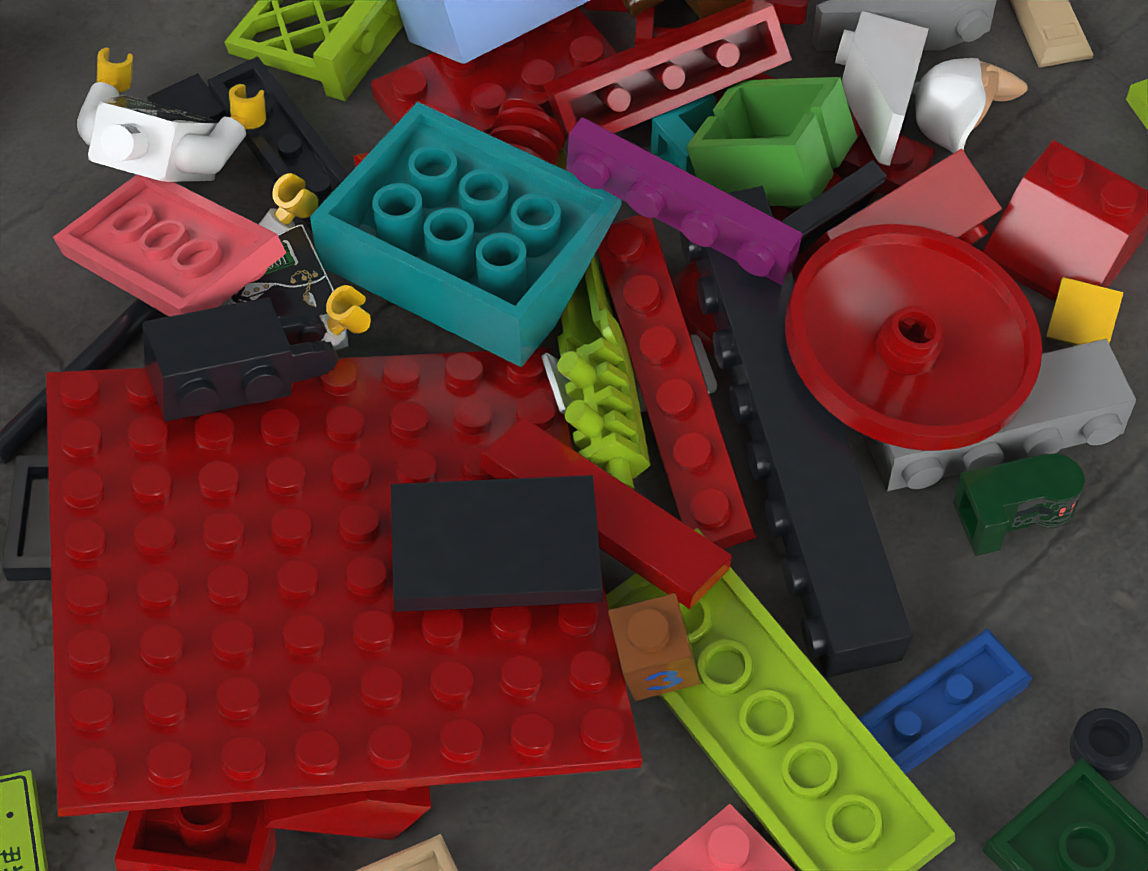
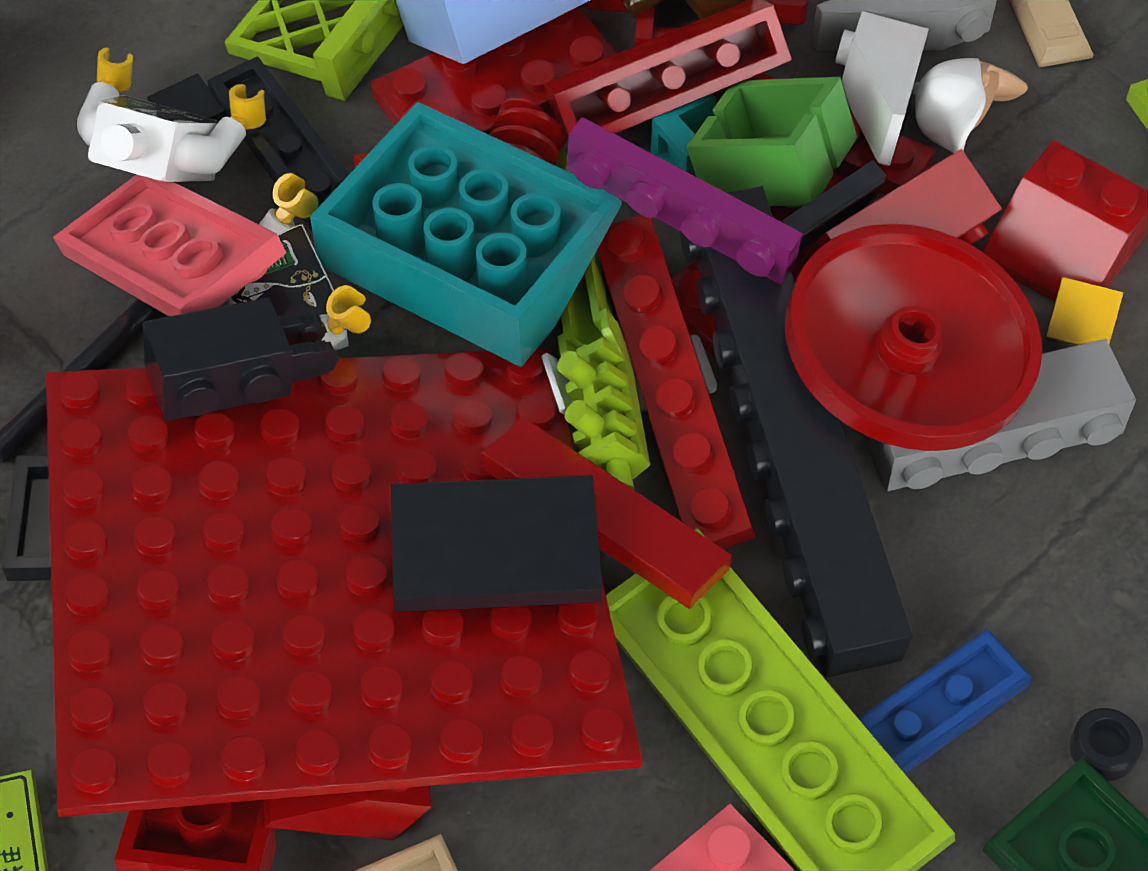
dark orange brick [608,593,701,701] -> none
dark green leg [953,453,1085,556] -> none

